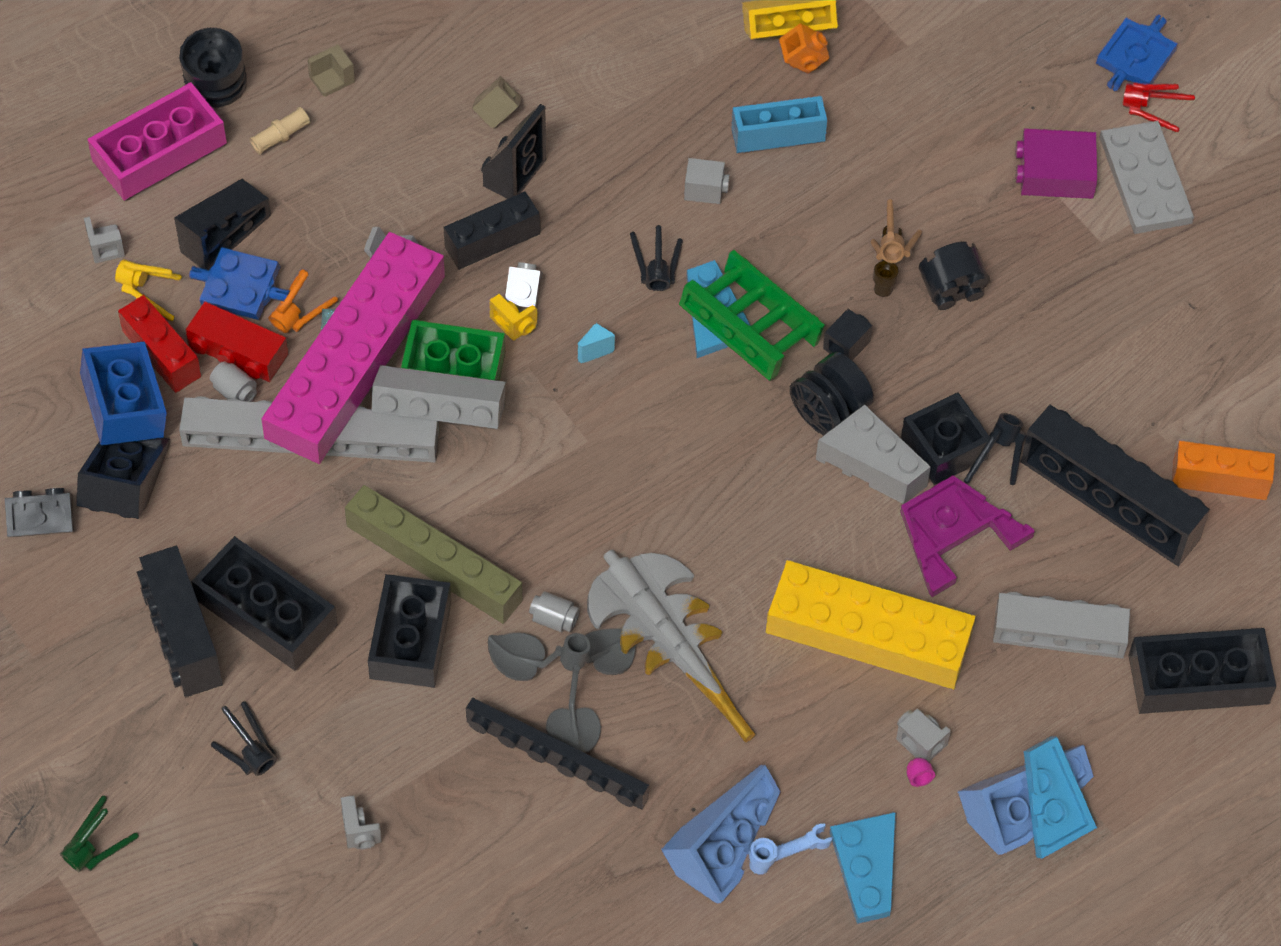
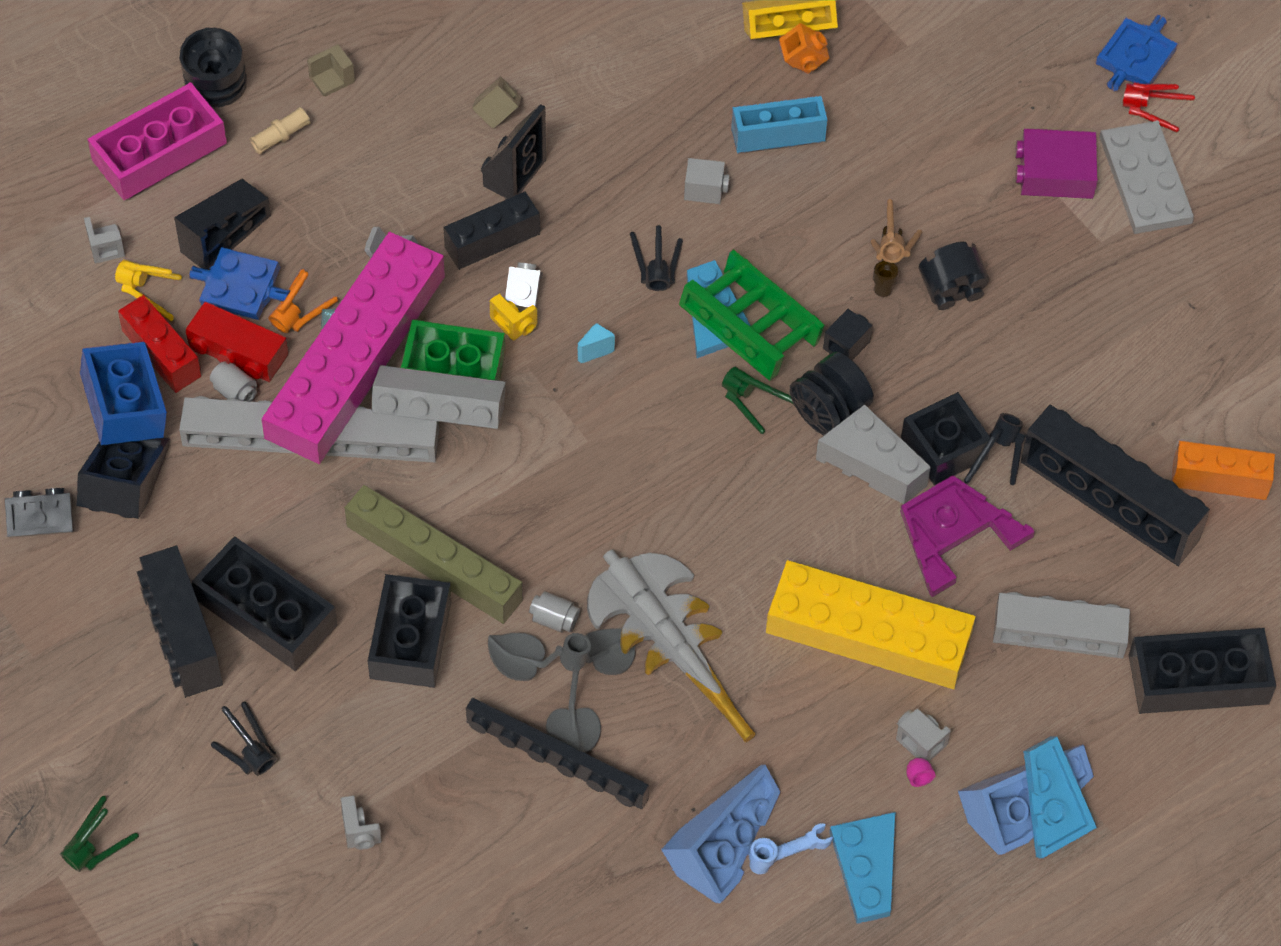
none -> dark green plant [722,366,793,434]

